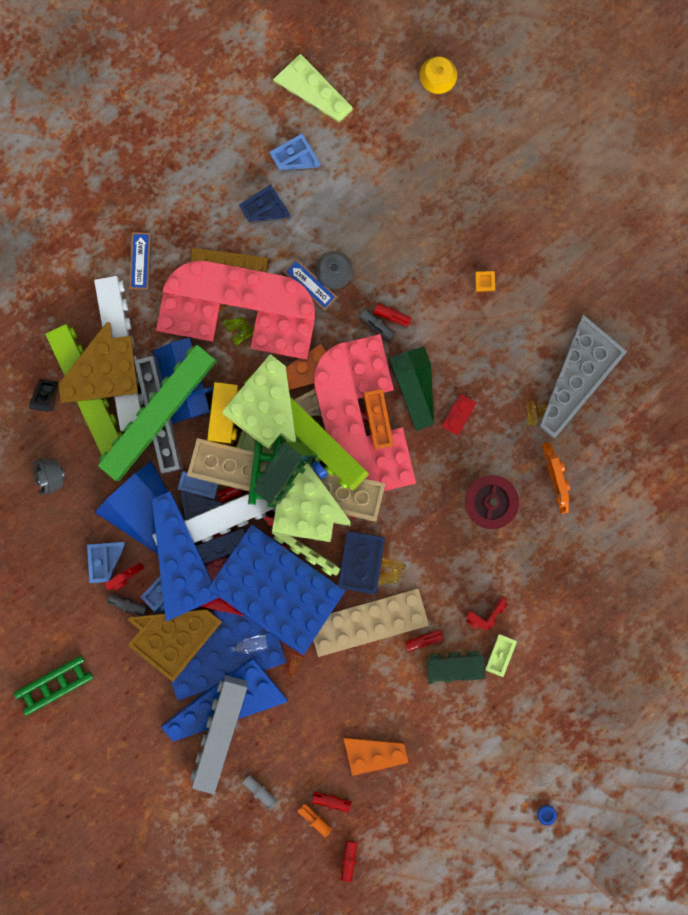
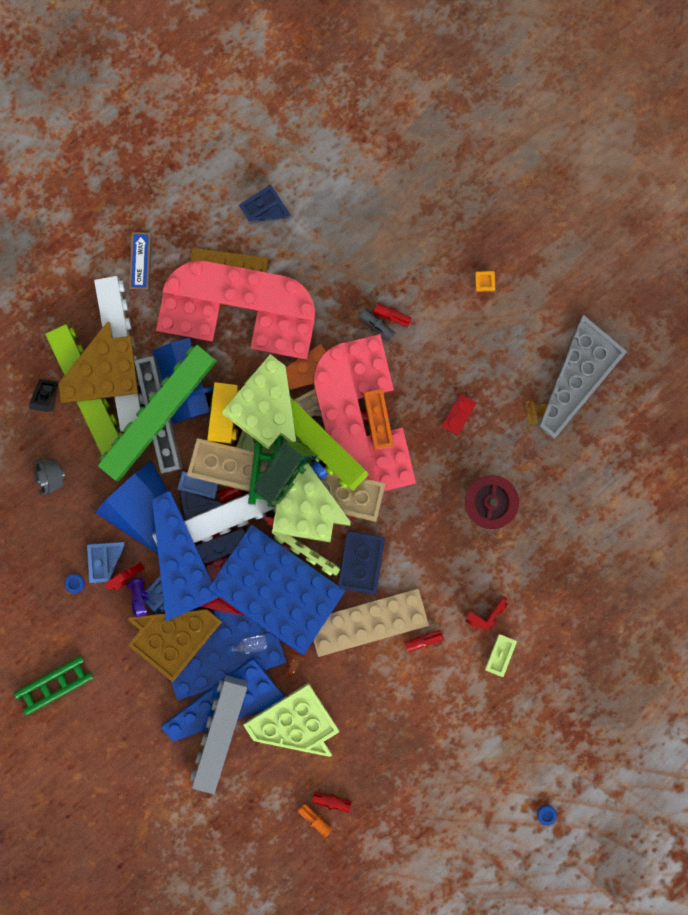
dark grey pin [107,592,148,616] -> none
clear neon green piece [222,317,254,346] -> none
light grey pin [242,775,278,810] -> none
medium blue wing [269,133,321,170] -> none
yellowish green wing [273,54,353,123] -> none
tile [283,259,338,311] -> none
dark grey cone [315,251,353,289] -> none
red pin [340,840,358,882] -> none
orange wing [343,737,408,776] -> none
clear yellow piece [378,557,406,586] -> none
dark green wedge [389,347,434,431] -> none
yellow cone [419,56,457,94] -> none
clear green wedge [425,651,485,684] -> none
orange wing [541,442,570,514] -> none
none -> blue tile [65,574,85,593]
none -> dark purple connector [127,578,149,618]
none -> yellowish green wing [243,683,340,757]

